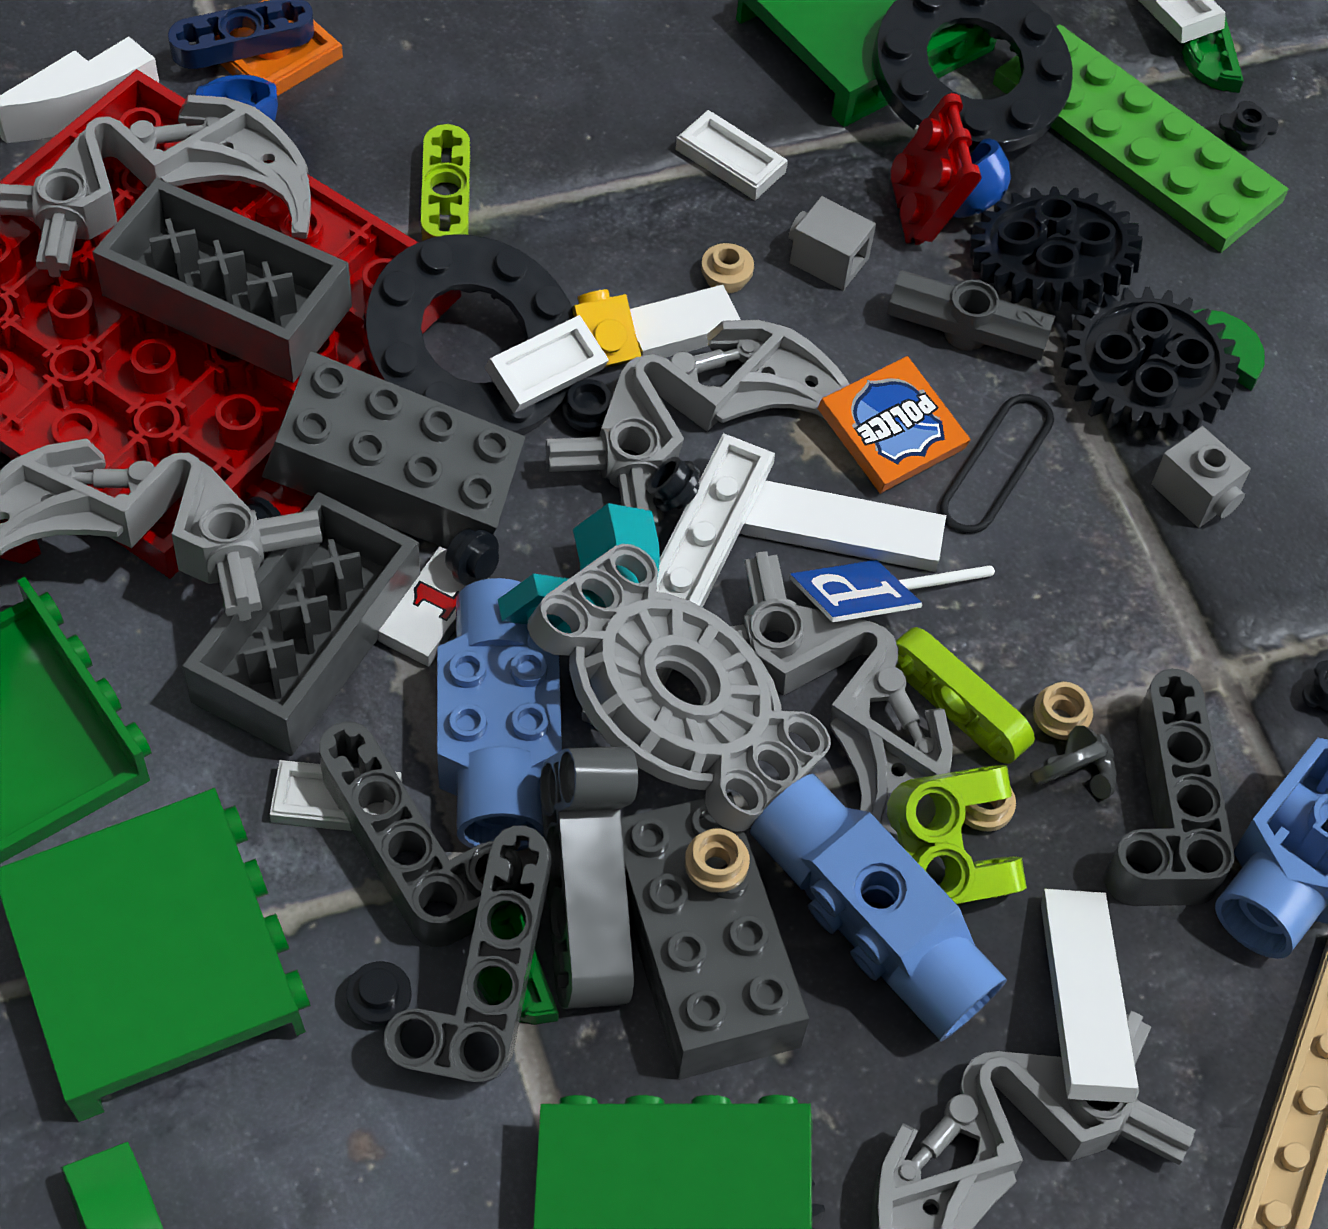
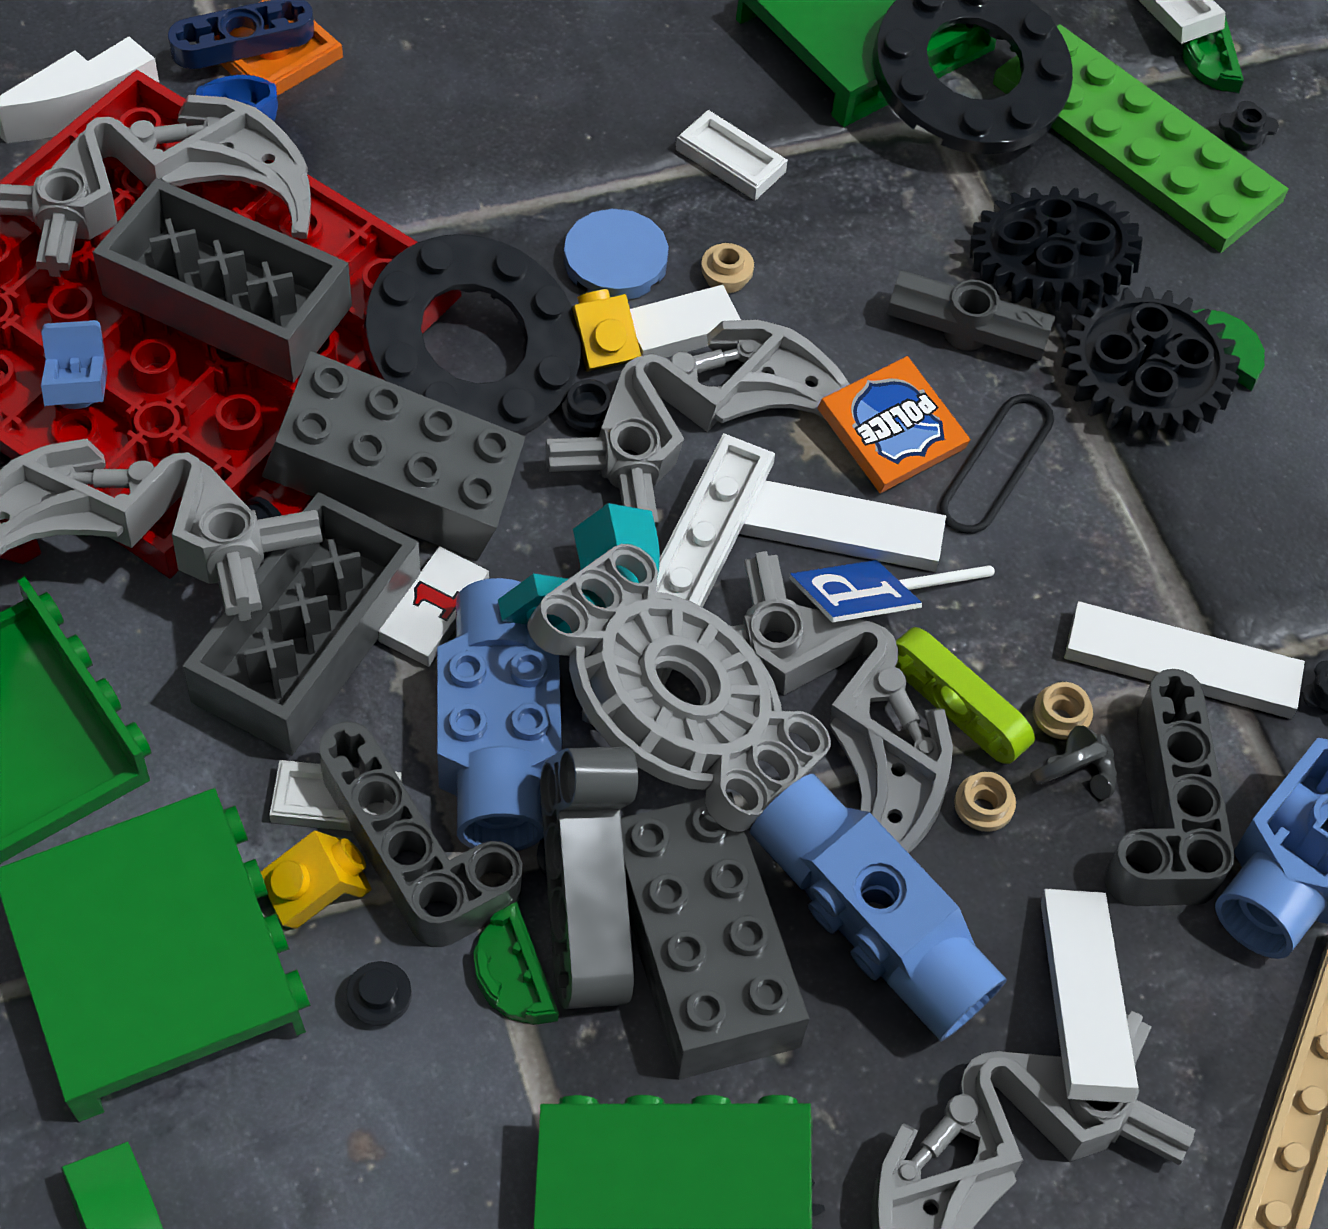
dark grey beam [384,826,552,1082] -> none
lime beam [421,124,470,241] -> none
black plate [445,529,499,586] -> none
white tile [485,315,609,414] -> none
black plate [647,456,700,511] -> none
tan plate [685,828,750,892] -> none
light grey brick [789,196,876,291] -> none
lime piece [887,765,1027,904] -> none
red plate [891,93,982,245] -> none
blue helmet [952,138,1011,218] -> none
light grey brick [1151,426,1251,528] -> none
none -> medium blue bracket [41,320,107,409]
none -> yellow bracket [260,830,372,929]
none -> medium blue tile [563,208,669,300]
none -> white tile [1064,601,1305,719]

